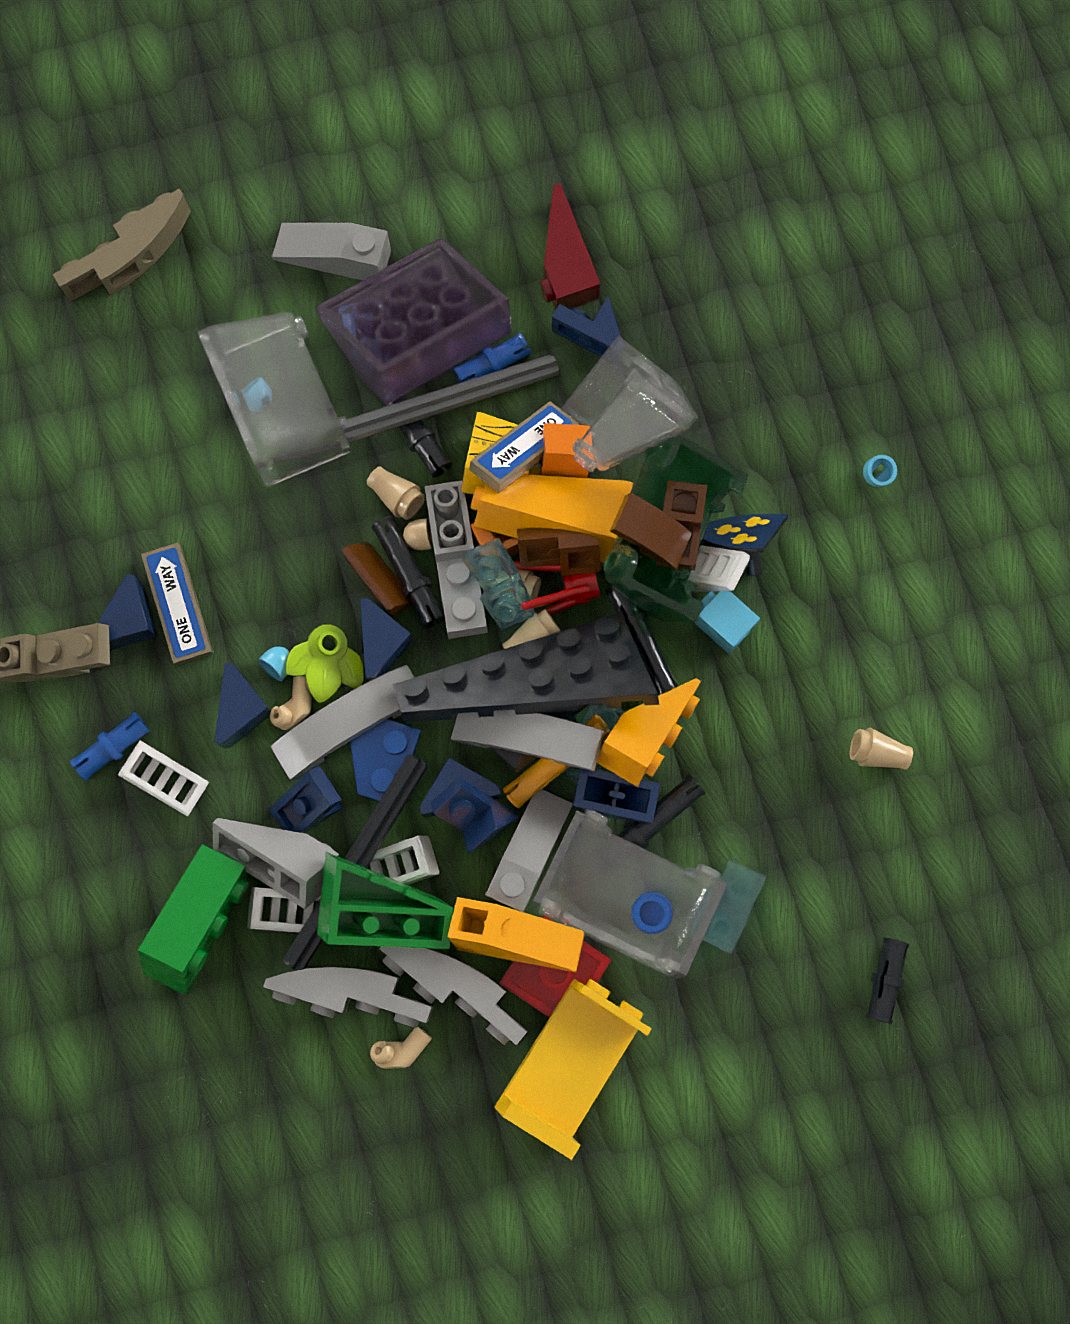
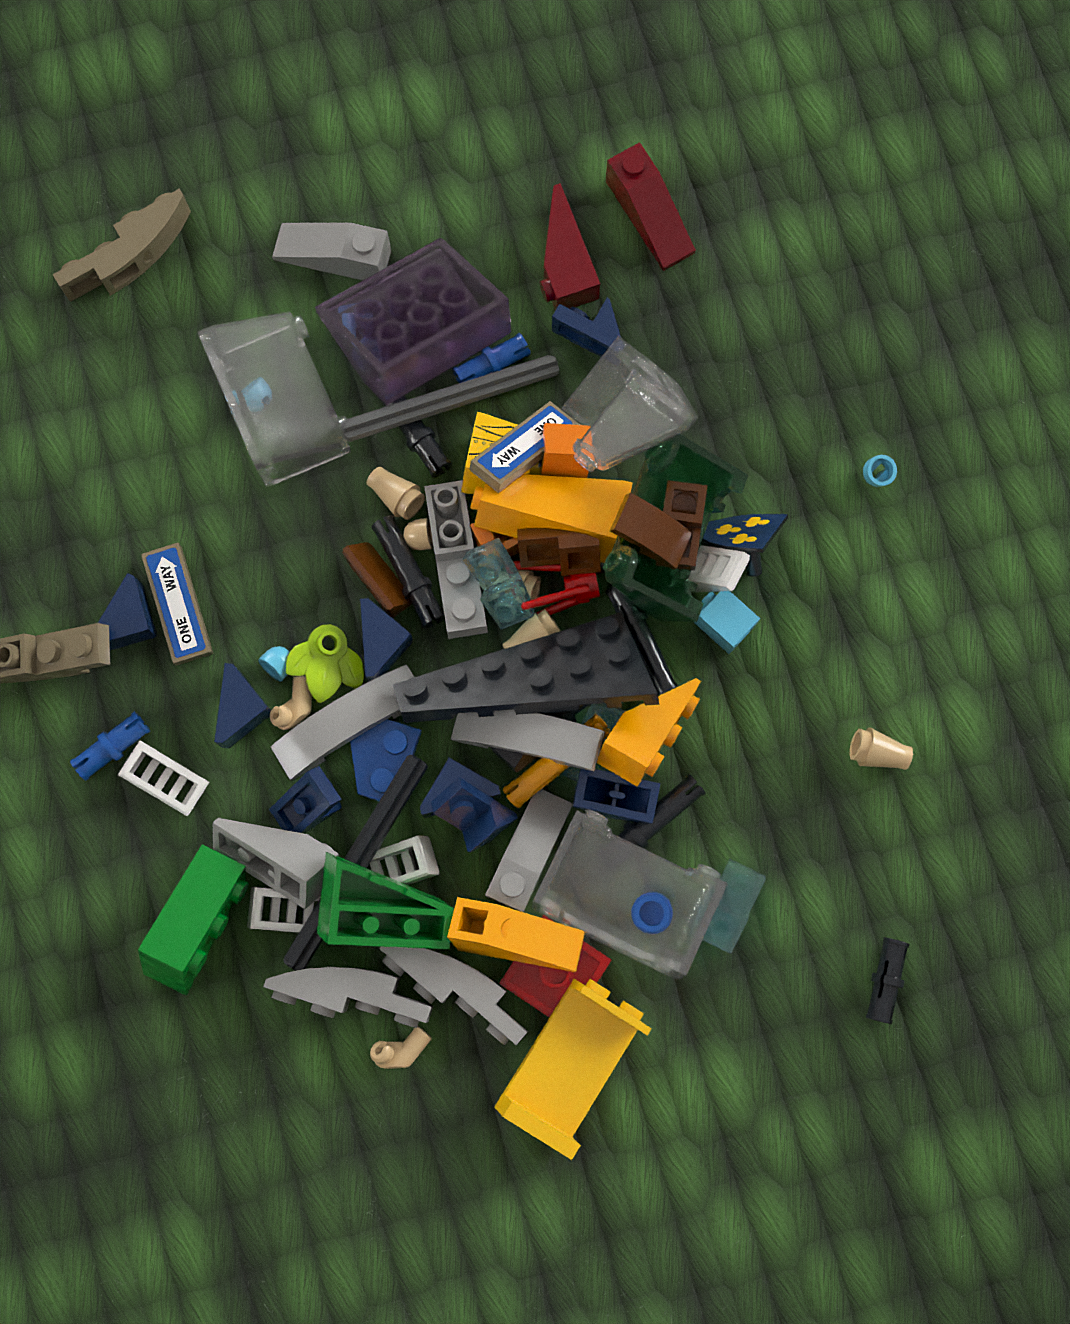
none -> dark red slope [605,142,696,271]

